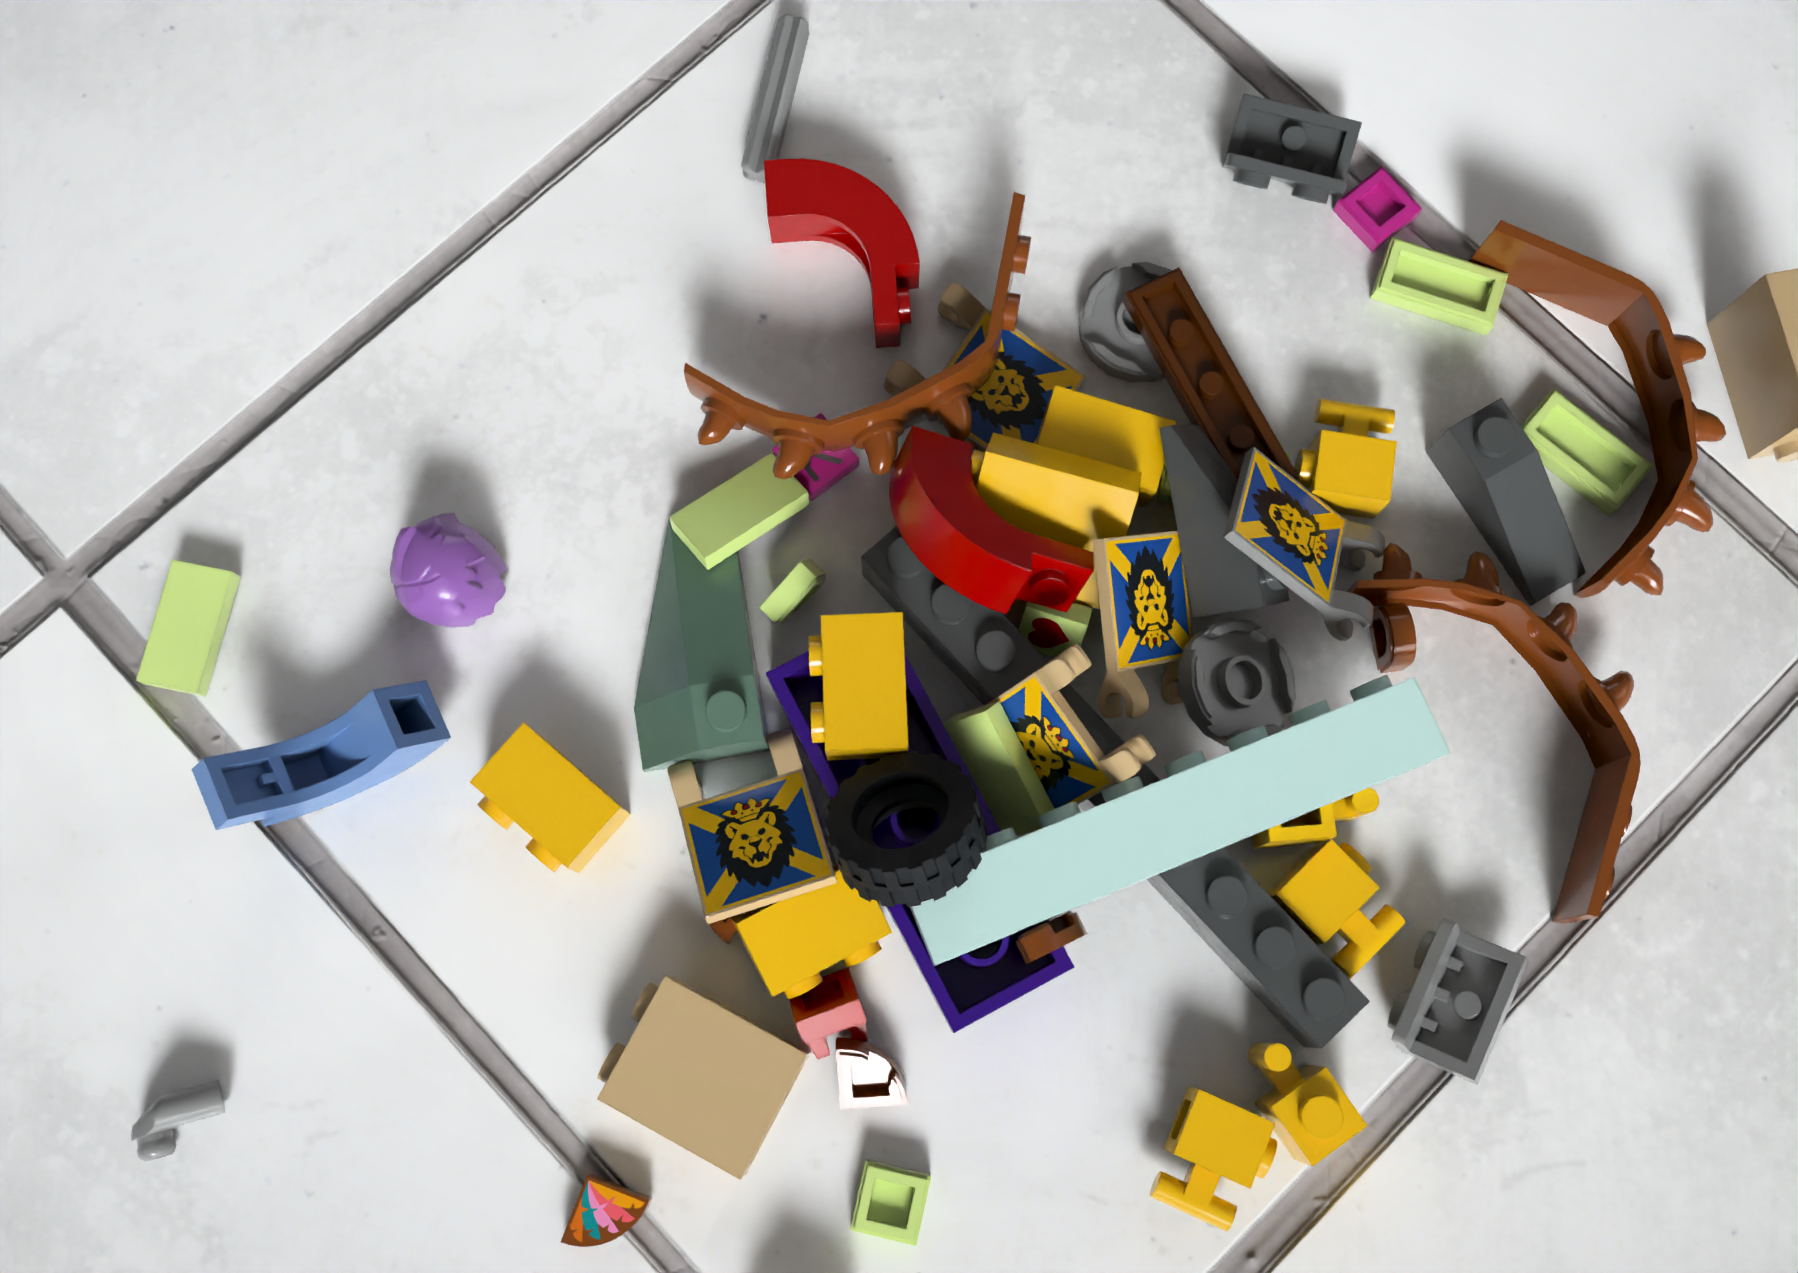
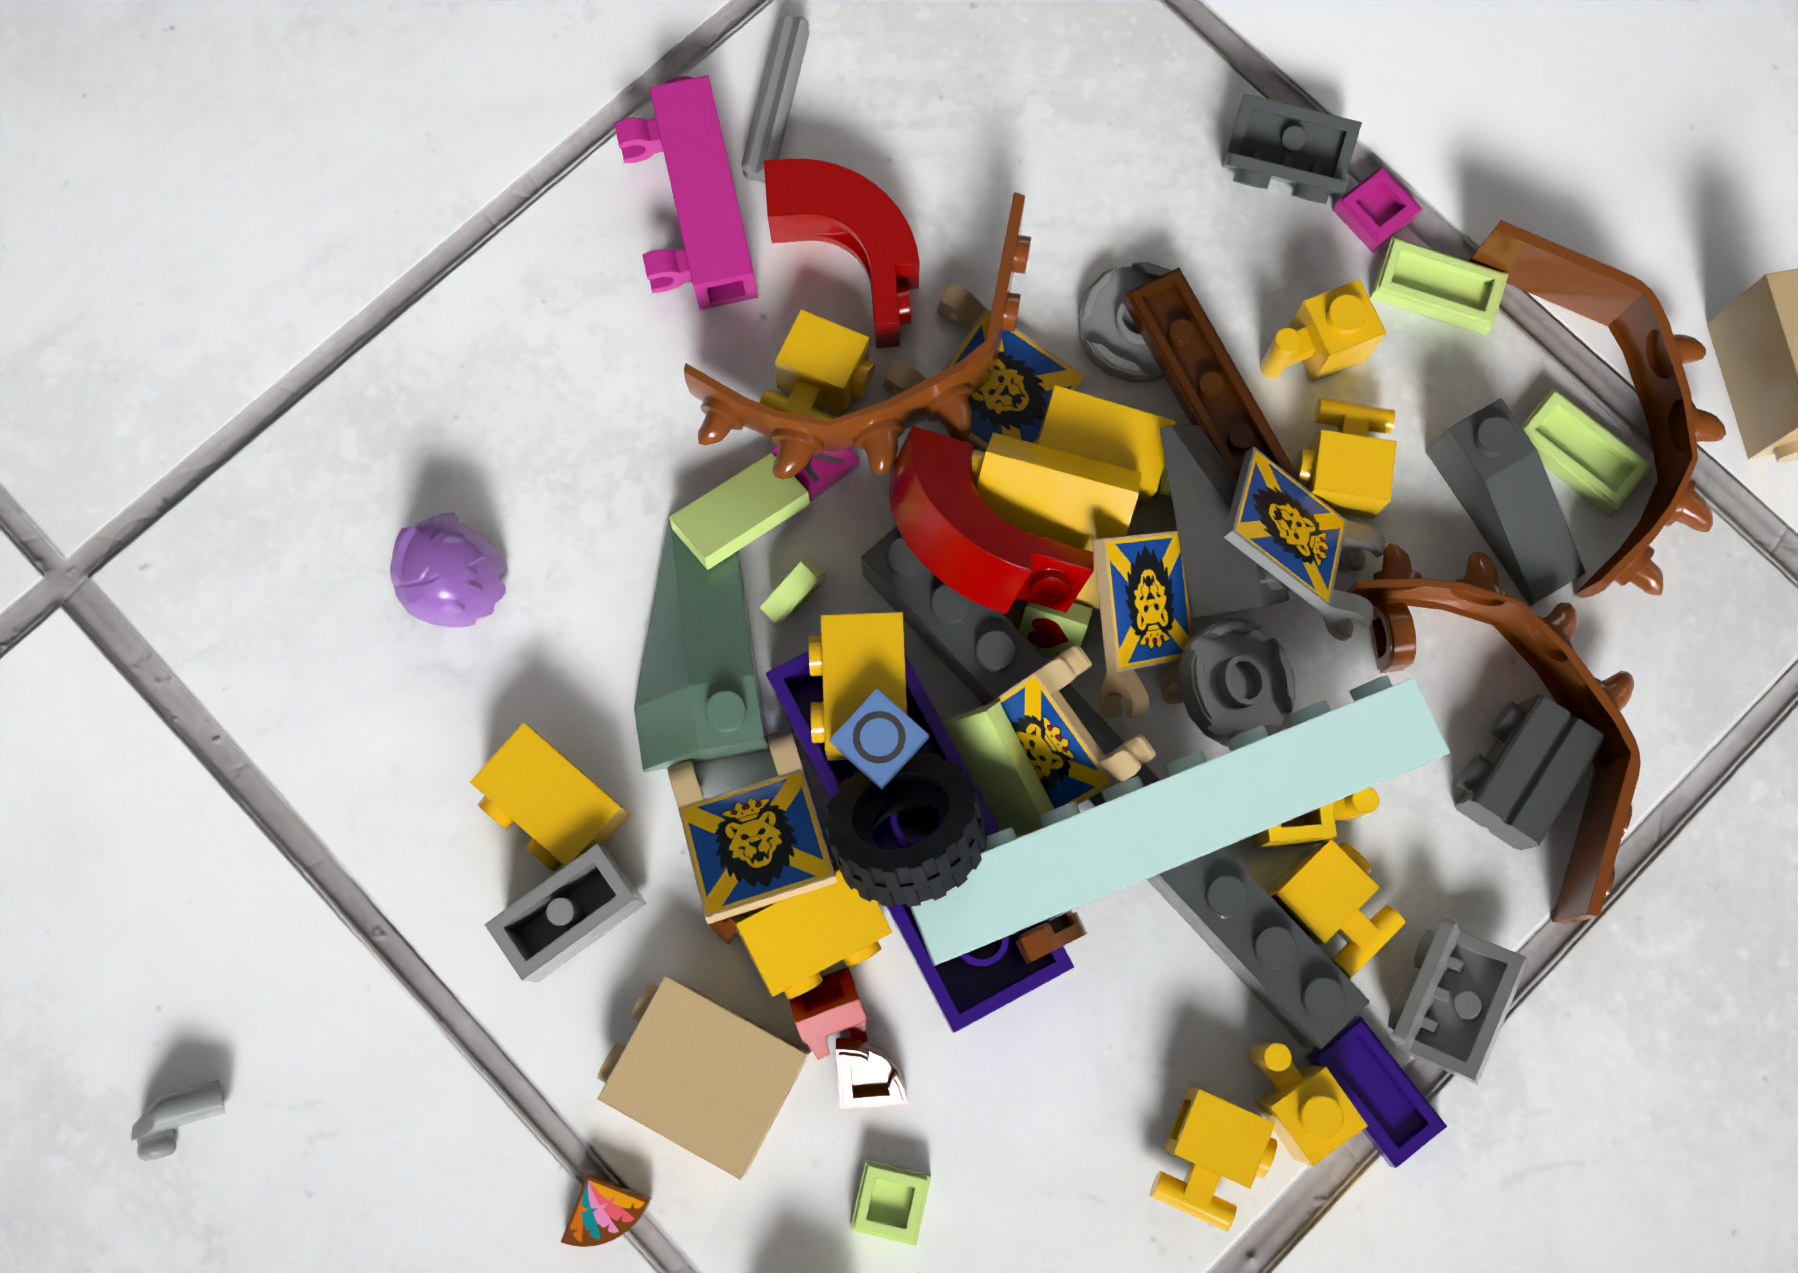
yellowish green tile [136,560,241,697] -> none
medium blue arch [191,680,451,830] -> none
none -> light grey brick [484,844,647,982]
none -> dark pink brick [614,75,759,310]
none -> yellow brick [759,309,875,421]
none -> medium blue tile [829,688,929,790]
none -> yellow brick [1260,279,1387,382]
none -> dark purple tile [1305,1016,1447,1168]
none -> dark grey brick [1454,694,1606,851]

